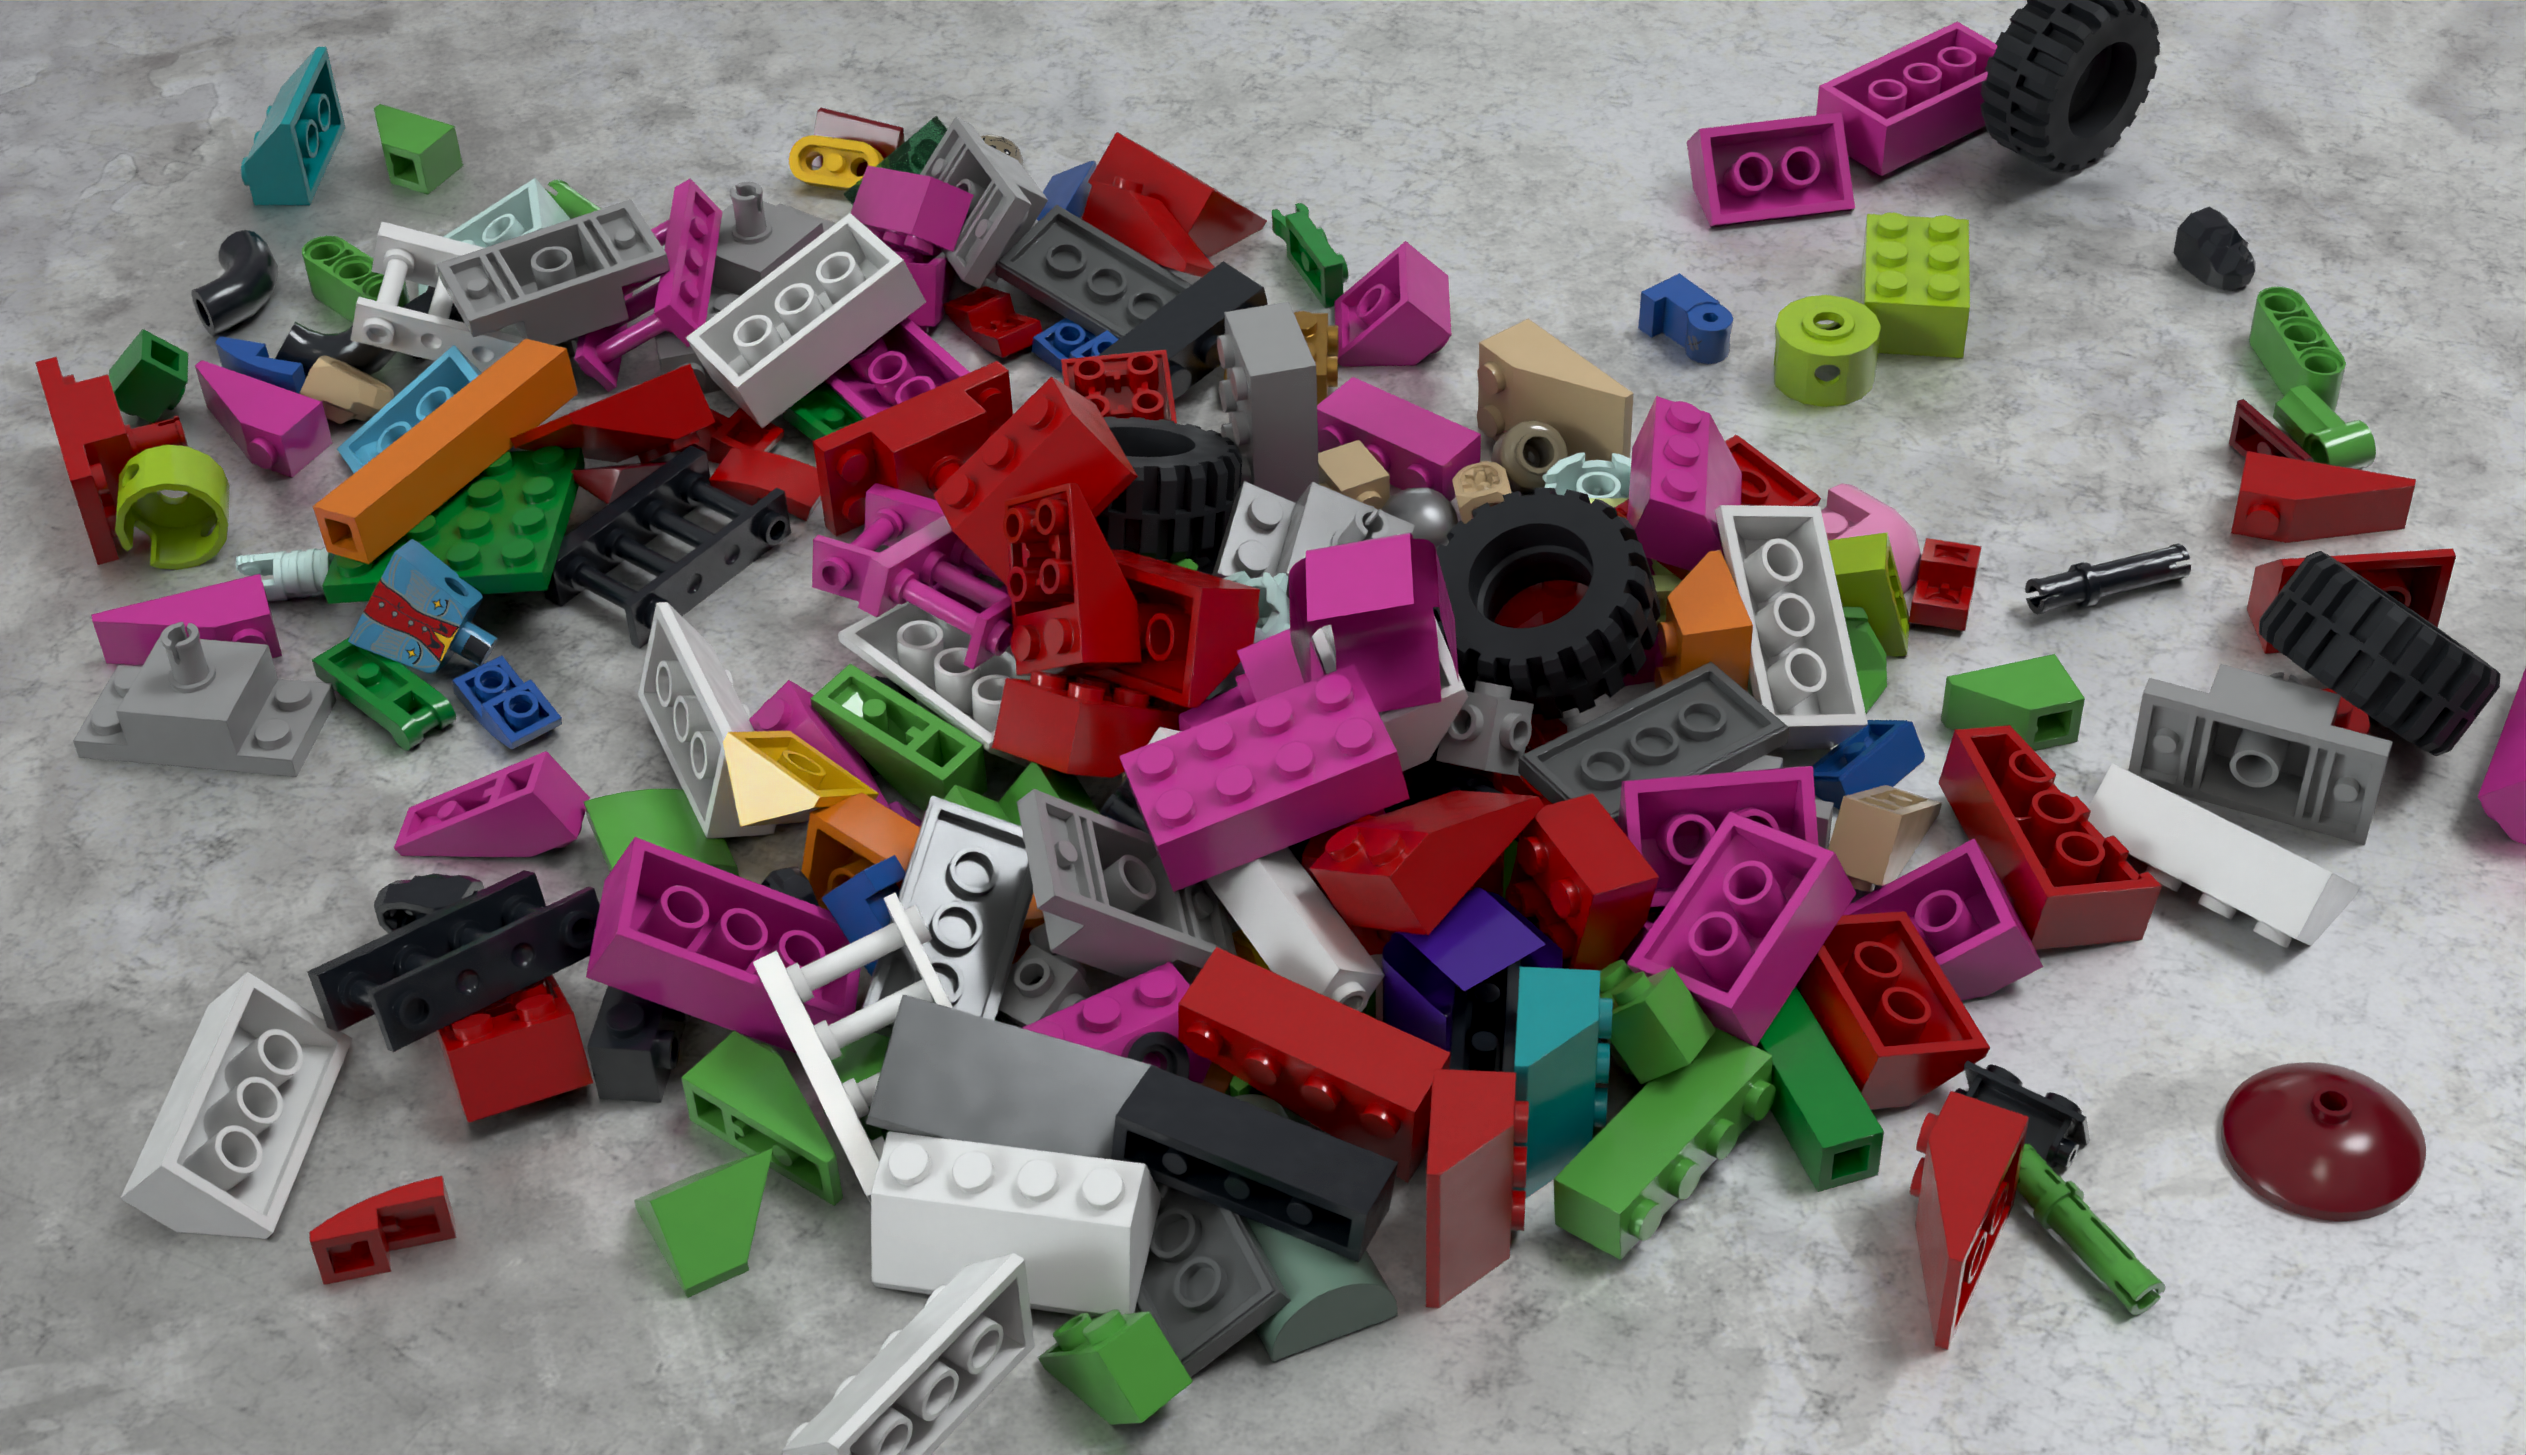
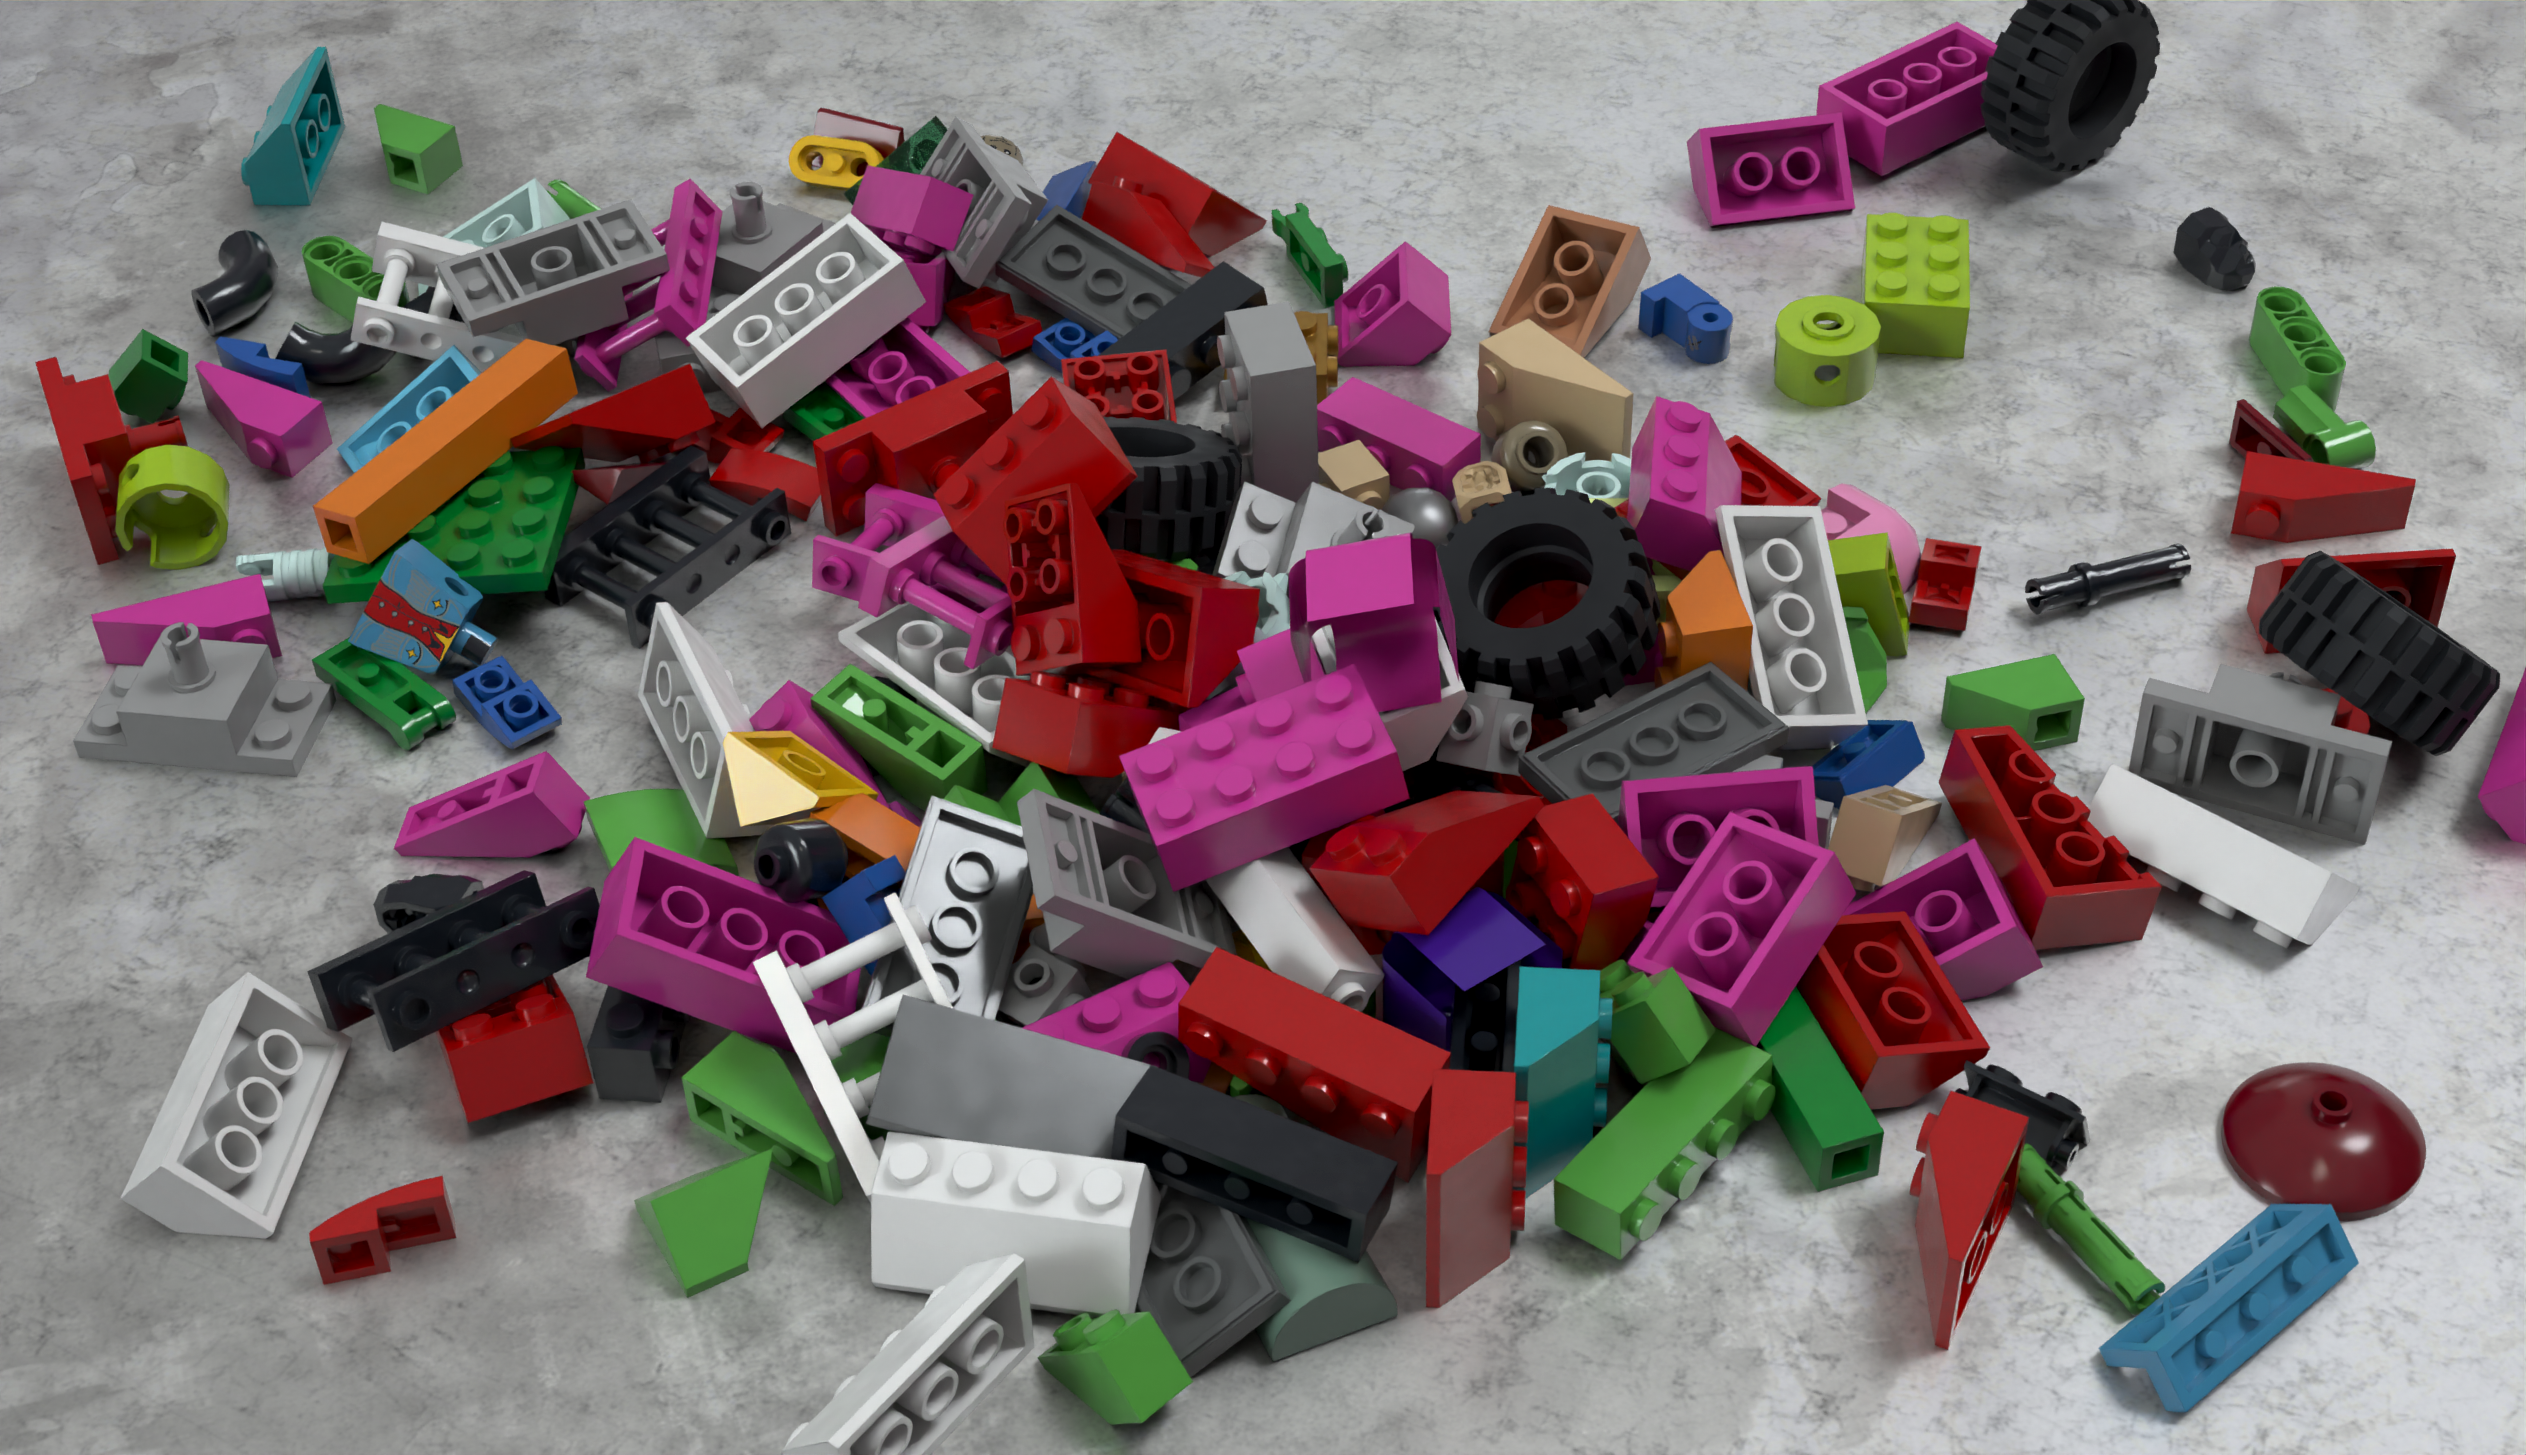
tan rock [300,356,394,424] -> none
none -> black head [754,818,848,903]
none -> nougat slope [1488,205,1651,358]
none -> dark azure fence [2099,1204,2359,1413]

